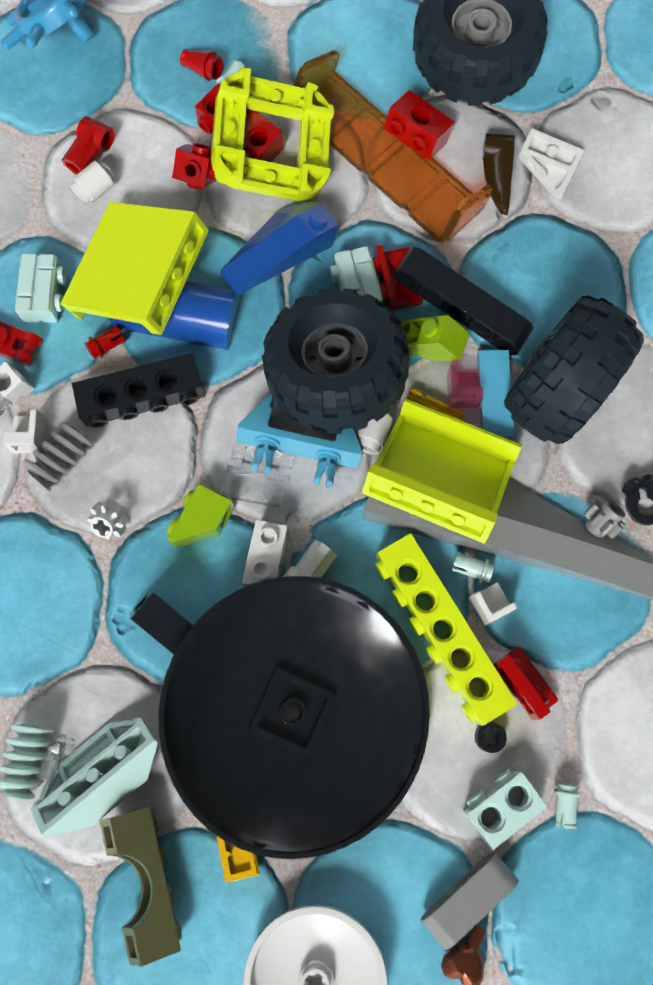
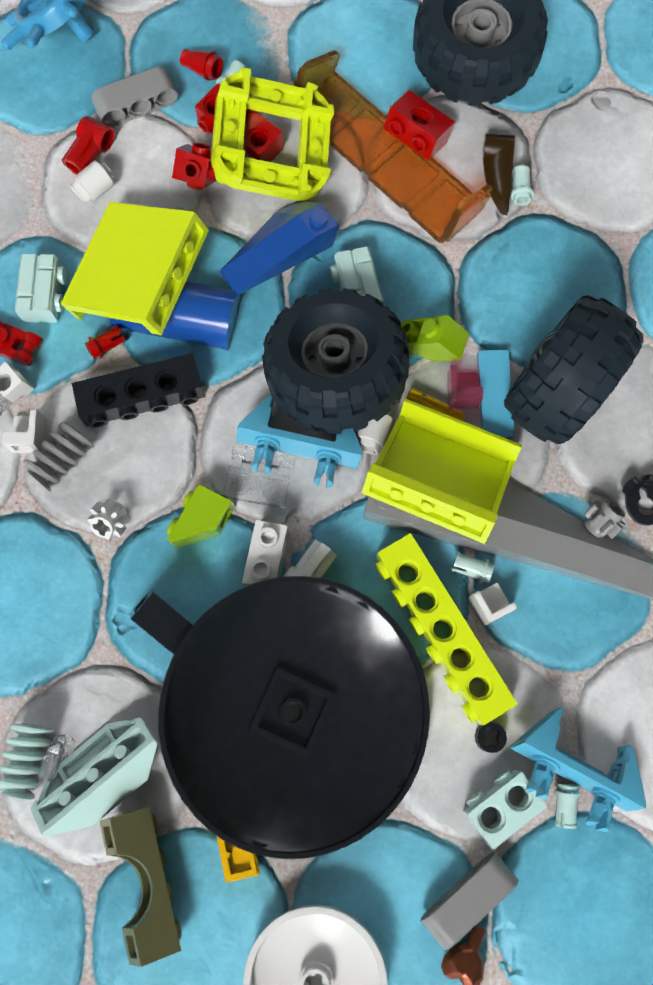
red bracket [372,245,423,311] -> none
black beam [394,247,533,355] -> none
red bracket [493,647,558,720] -> none
white wing [518,128,585,201] -> none
none -> light grey beam [91,67,178,127]
none -> light aqua pin [510,165,534,206]
none -> medium azure hose [510,707,646,832]

